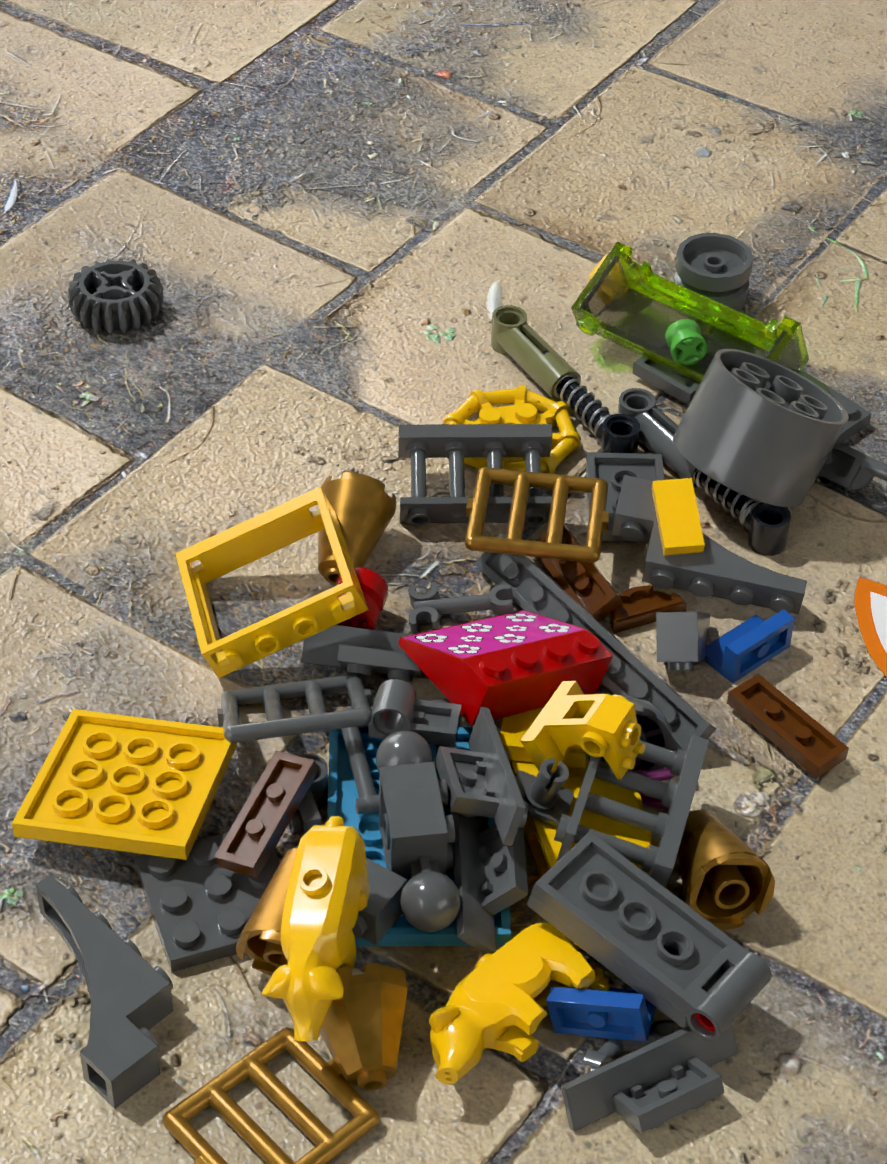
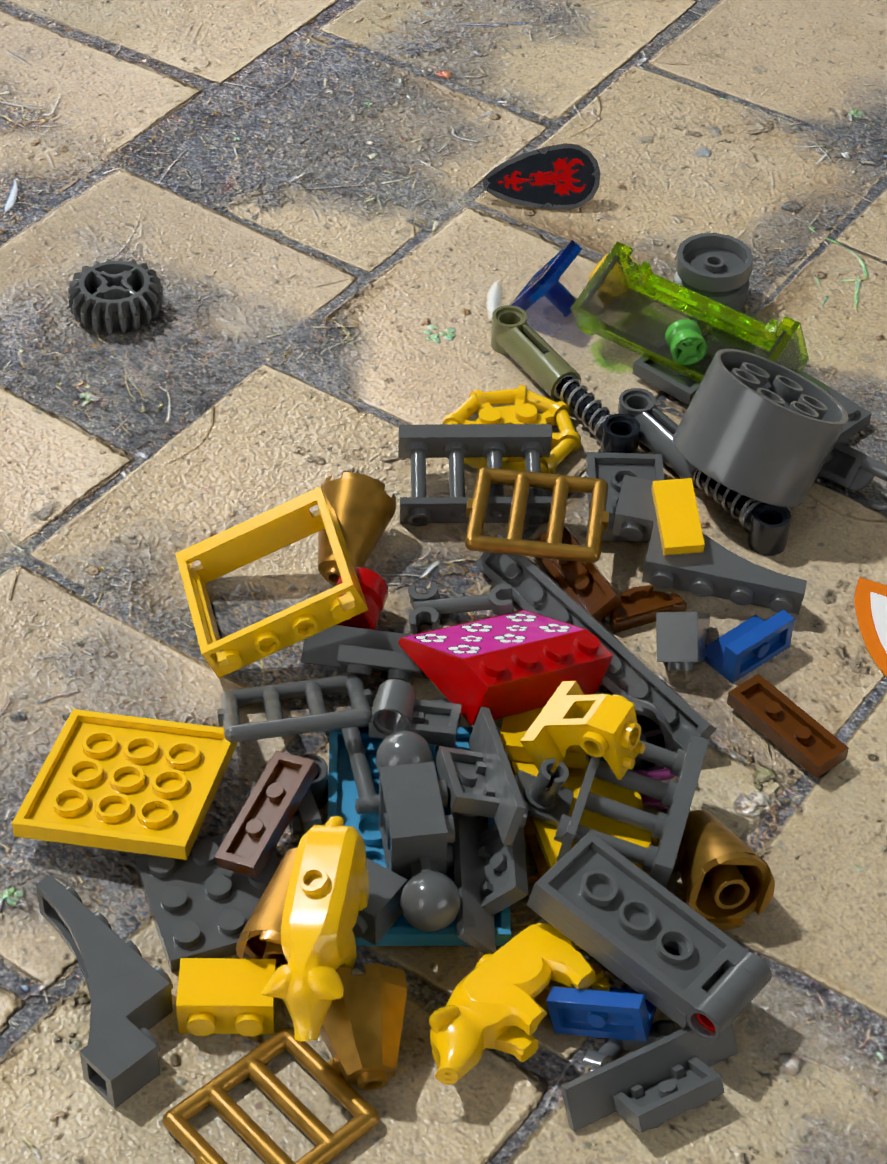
none -> yellow brick [176,958,277,1037]
none -> shield [483,143,601,210]
none -> clear blue tile [510,240,582,318]

